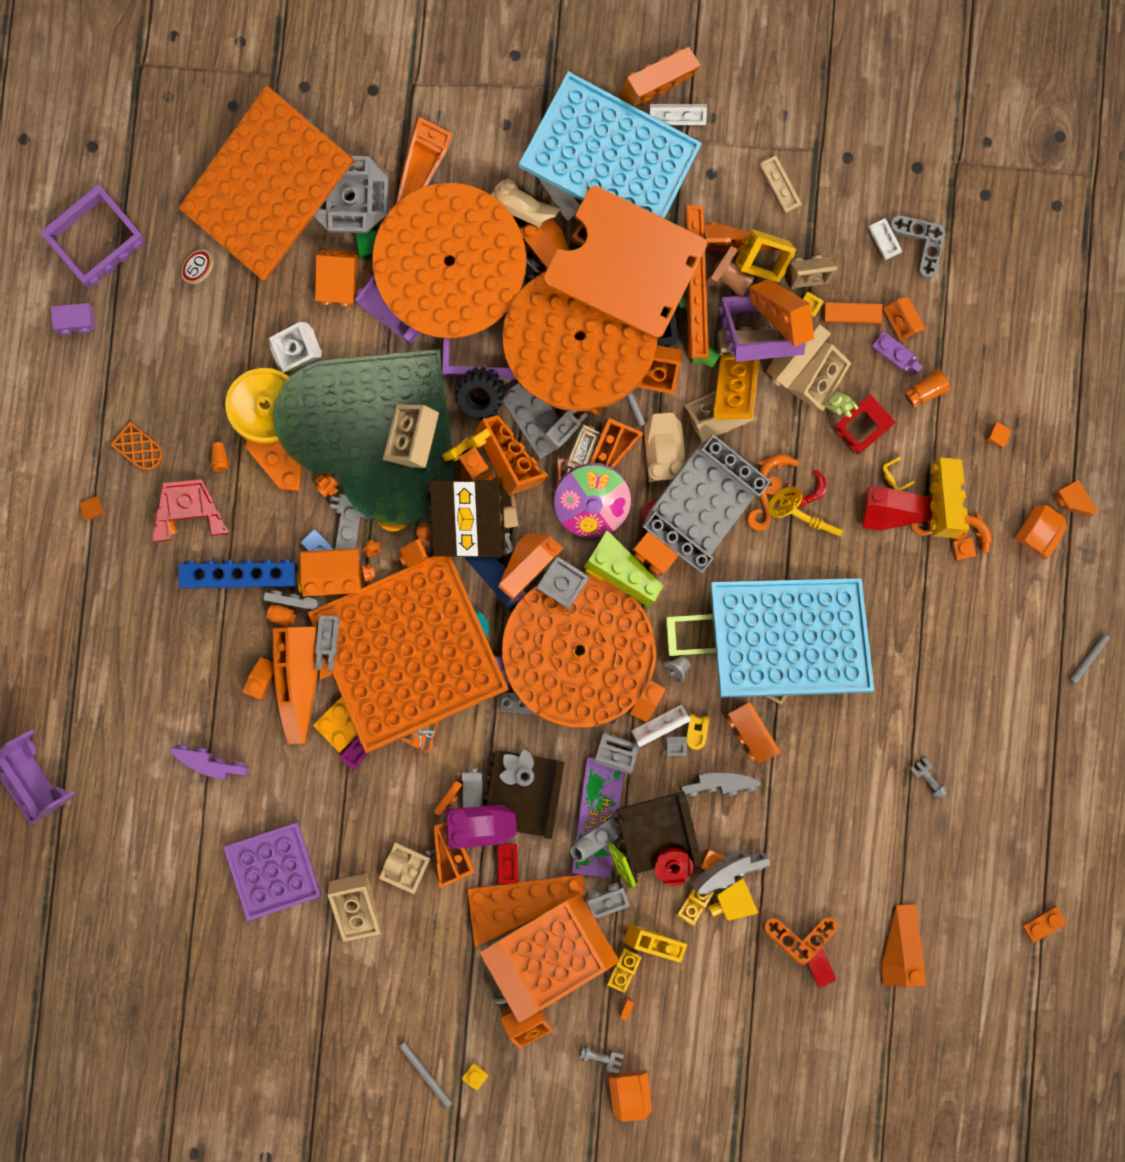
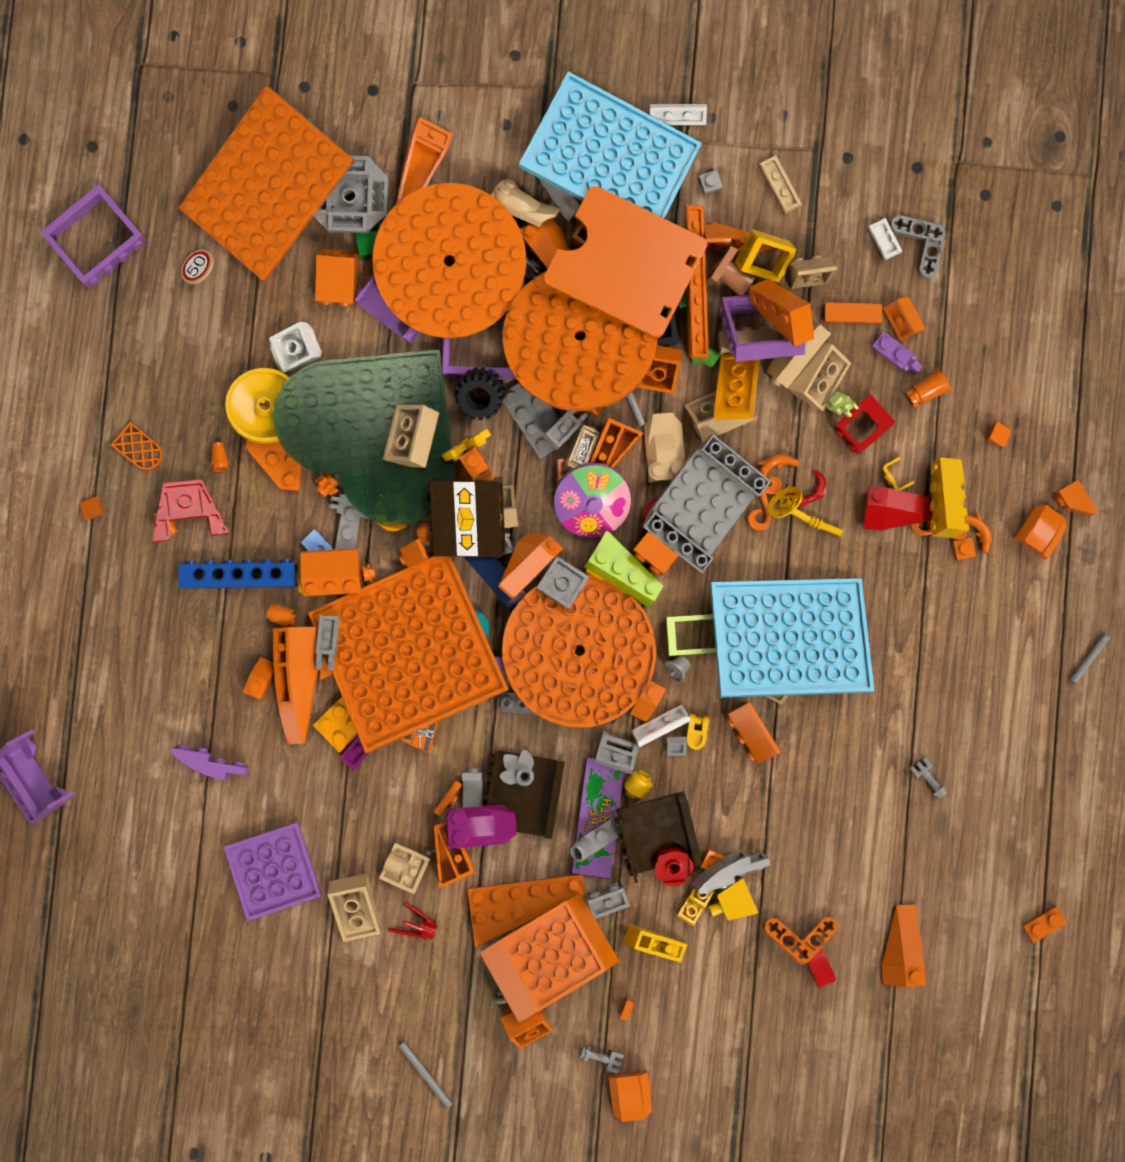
medium lavender brick [51,303,96,335] -> none
light grey hinge [263,590,320,610] -> none
orange plate [362,540,381,557] -> none
yellow plate [462,1062,489,1091] -> none
orange wedge [474,415,548,496] -> none
red plate [498,844,518,884] -> none
lime window [607,841,636,889] -> none
yellow slope [607,948,642,994] -> none
orange wedge [618,47,701,107] -> none
light grey slope [680,772,761,797] -> none
yellow plate [803,292,824,319] -> none
none -> red plant [388,902,438,940]
none -> yellow head [624,770,653,800]
none -> light grey plate [699,170,723,195]

